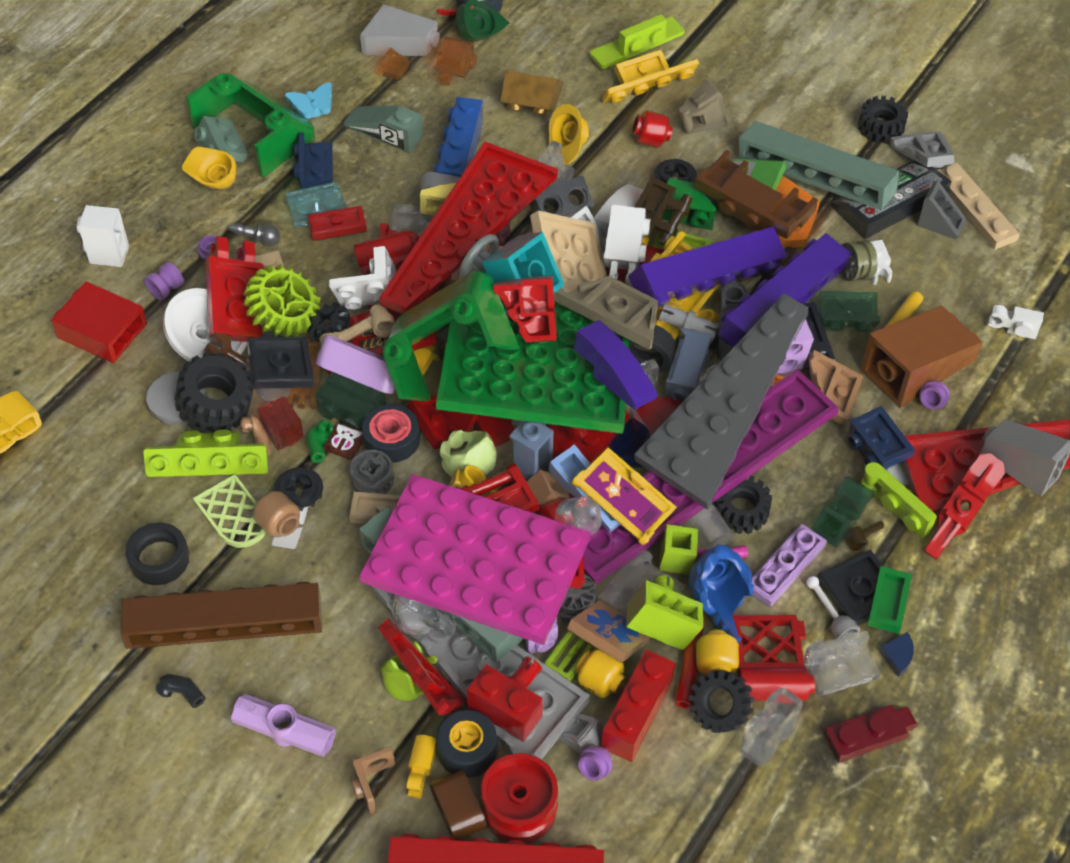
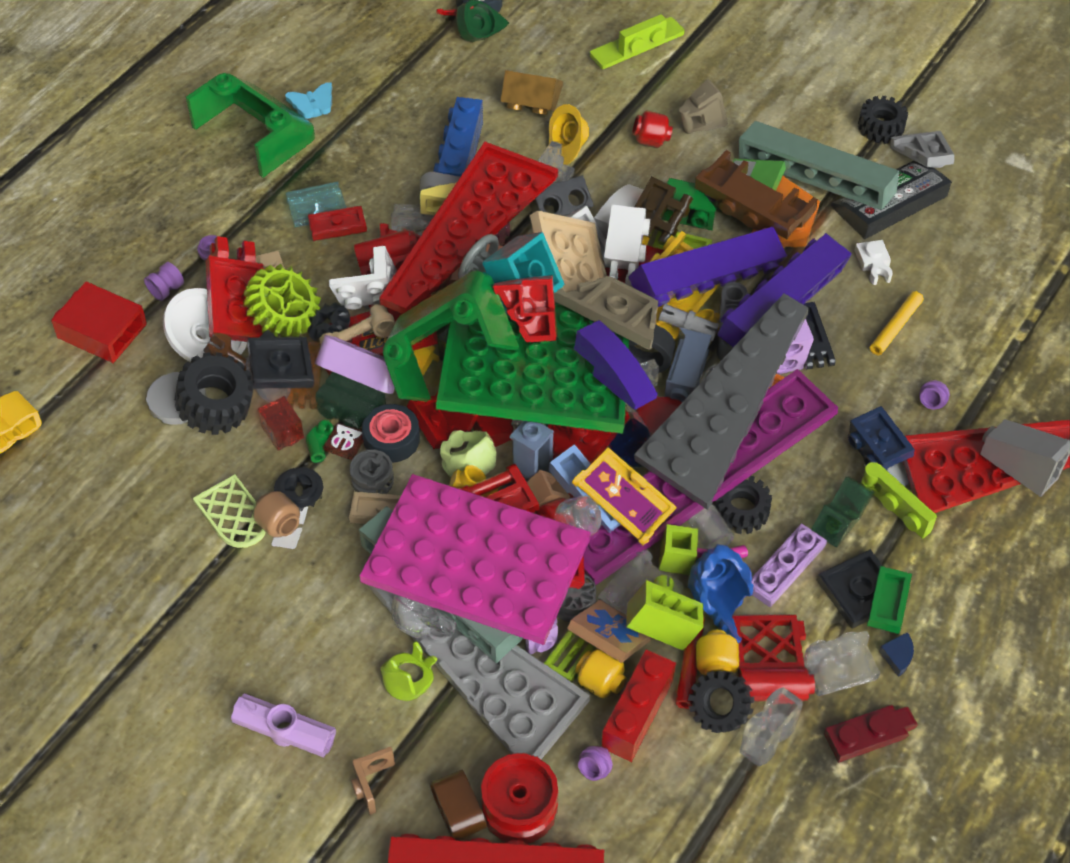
white brick [76,205,129,267] -> none
reddish brown brick [120,582,322,649] -> none
black tyre [126,522,189,585] -> none
lime bracket [143,430,269,477] -> none
black arm [156,674,206,708] -> none
yellow cap [182,147,237,190] -> none
sand green bracket [194,116,248,162] -> none
flat silver bar [227,224,280,246] -> none
medium nougat arm [240,414,271,456] -> none
dark blue bracket [294,133,333,189] -> none
sand green slope [343,105,423,153] -> none
light grey slope [360,4,440,56] -> none
clear orange slope [374,47,411,80] -> none
red wing [378,619,467,716] -> none
yellow bar [406,735,437,799] -> none
clear orange brick [436,36,477,85] -> none
black wheel [436,709,498,778] -> none
red brick [467,656,543,742] -> none
light grey slope [559,713,604,754] -> none
yellow bracket [602,50,699,103] -> none
black gear [654,159,697,183] -> none
hinge [806,576,860,644] -> none
medium nougat wing [808,350,864,425] -> none
clear green bracket [819,291,880,332] -> none
olive wheel [841,240,878,281] -> none
dark brown hand [847,521,885,551] -> none
dark orange slope [860,305,982,408] -> none
dark grey slope [917,180,967,239] -> none
red piece [923,453,1005,560] -> none
tan plate [938,163,1020,250] -> none
white plate [988,305,1044,339] -> none

